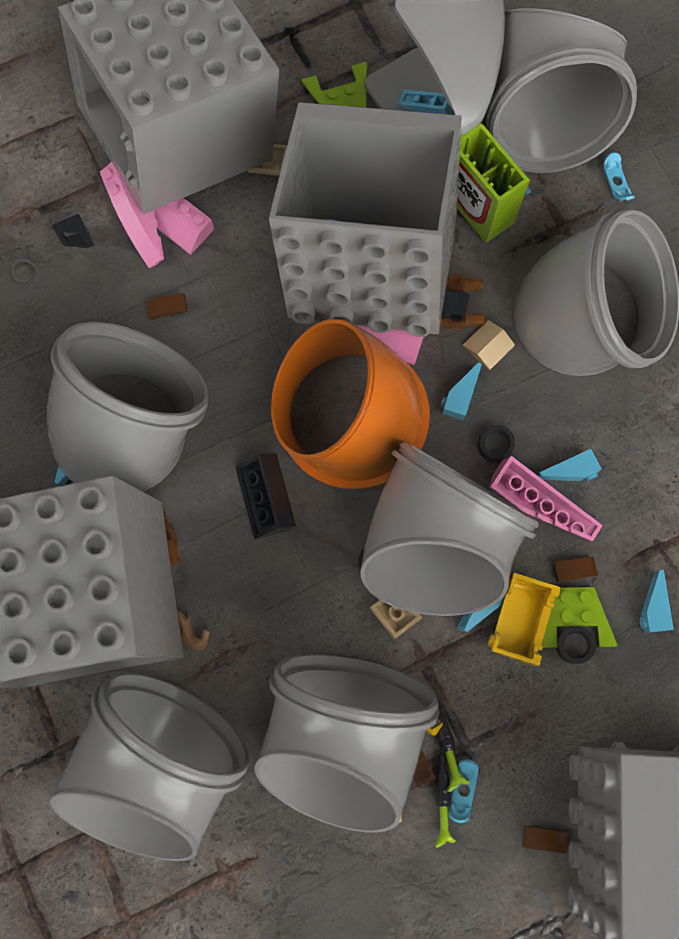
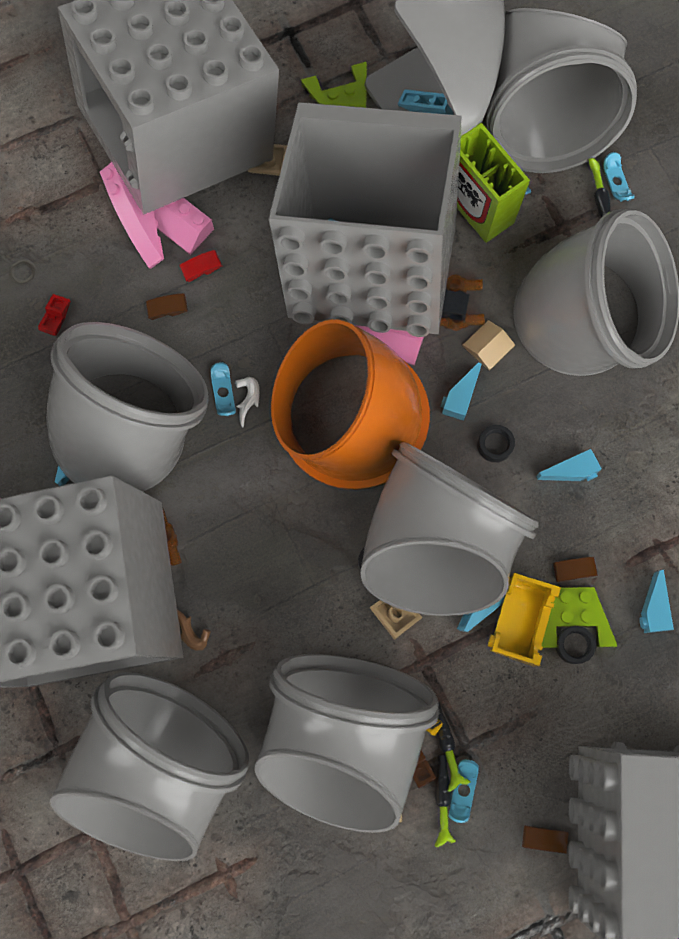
black tile [52,214,94,248] -> none
black slope [236,453,296,539] -> none
bright pink wedge [489,456,603,541] -> none
none -> red slope [38,294,71,336]
none -> red slope [180,250,222,282]
none -> medium azure piece [211,362,236,416]
none -> white piece [235,377,259,427]
none -> piece [588,158,611,218]

